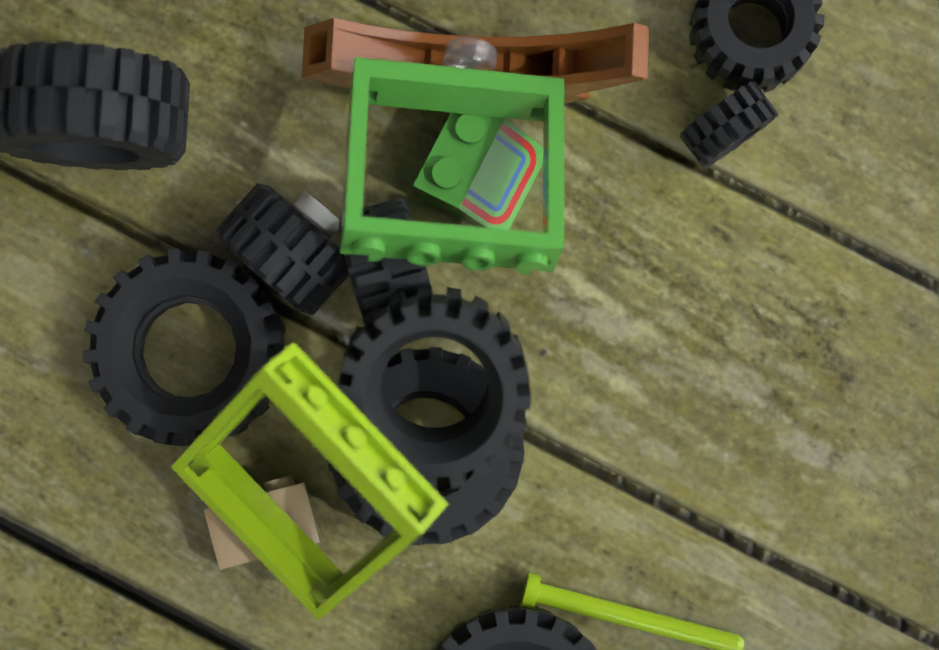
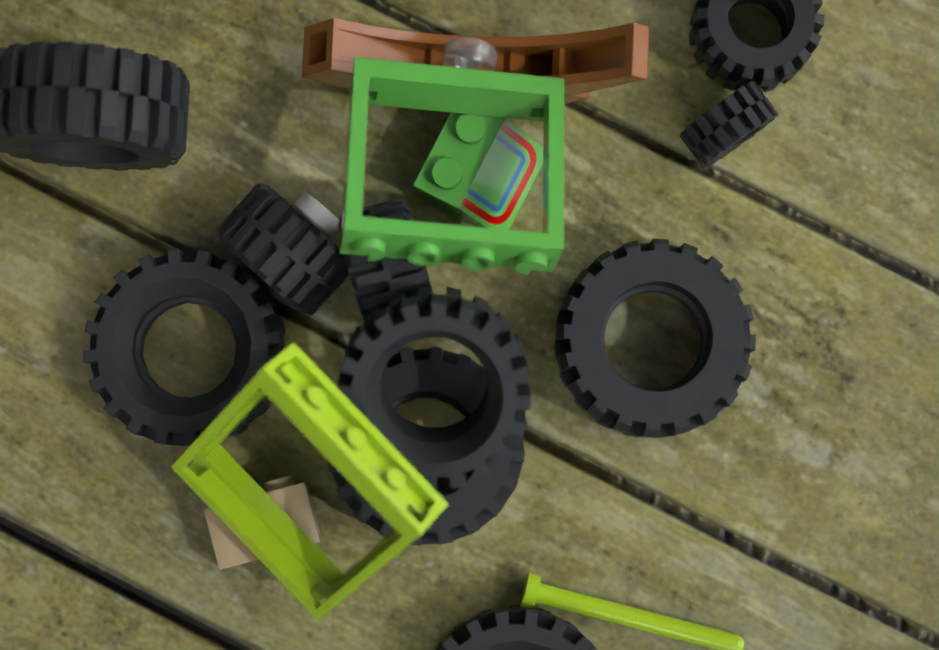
none -> black tyre [554,238,756,439]

